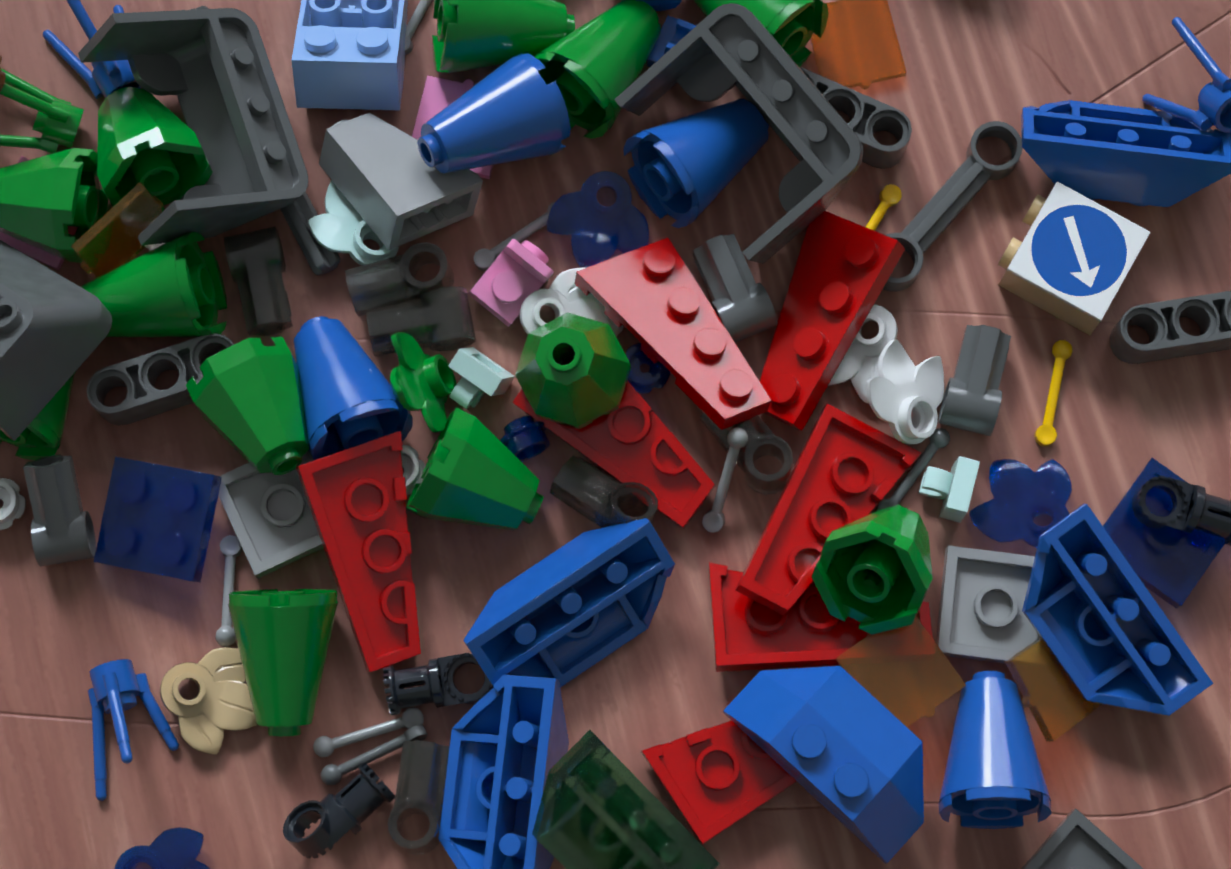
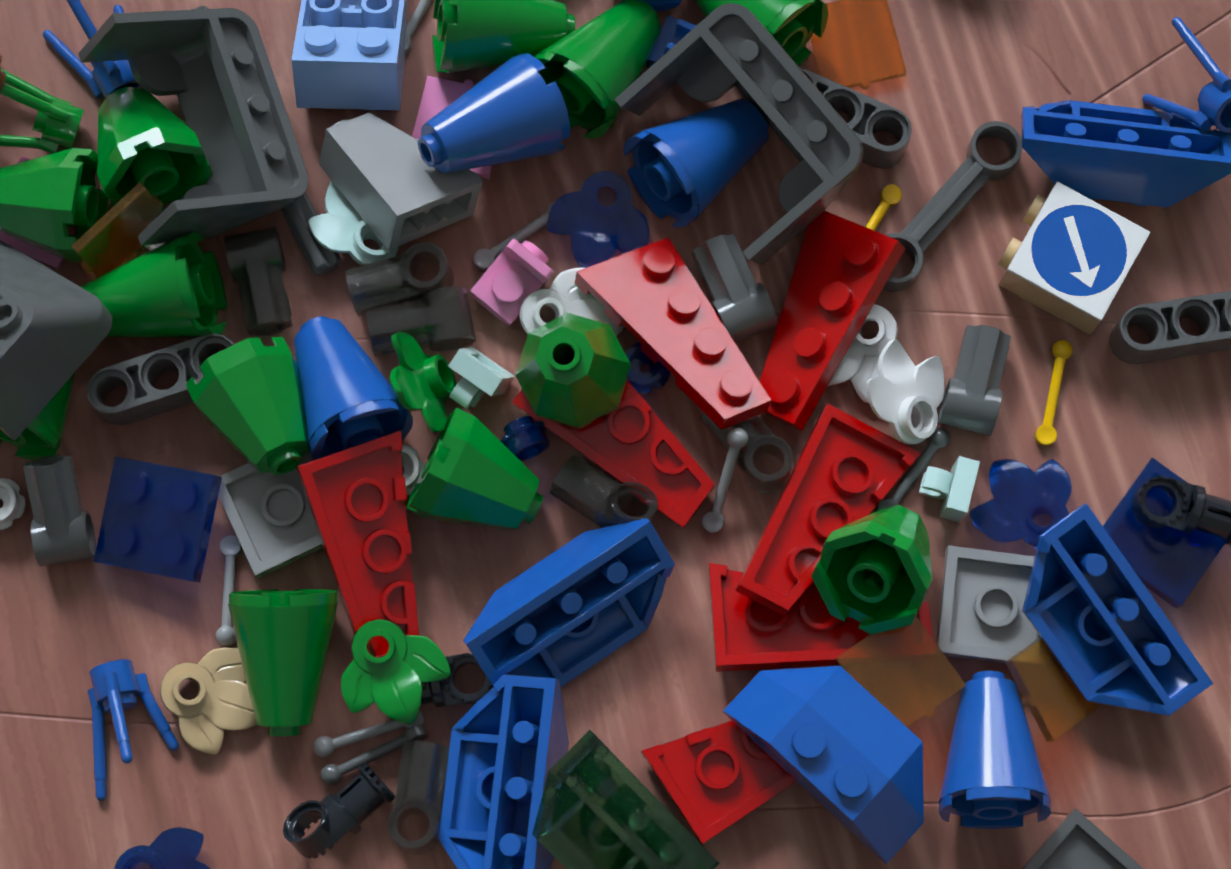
none -> green plate [341,619,451,725]

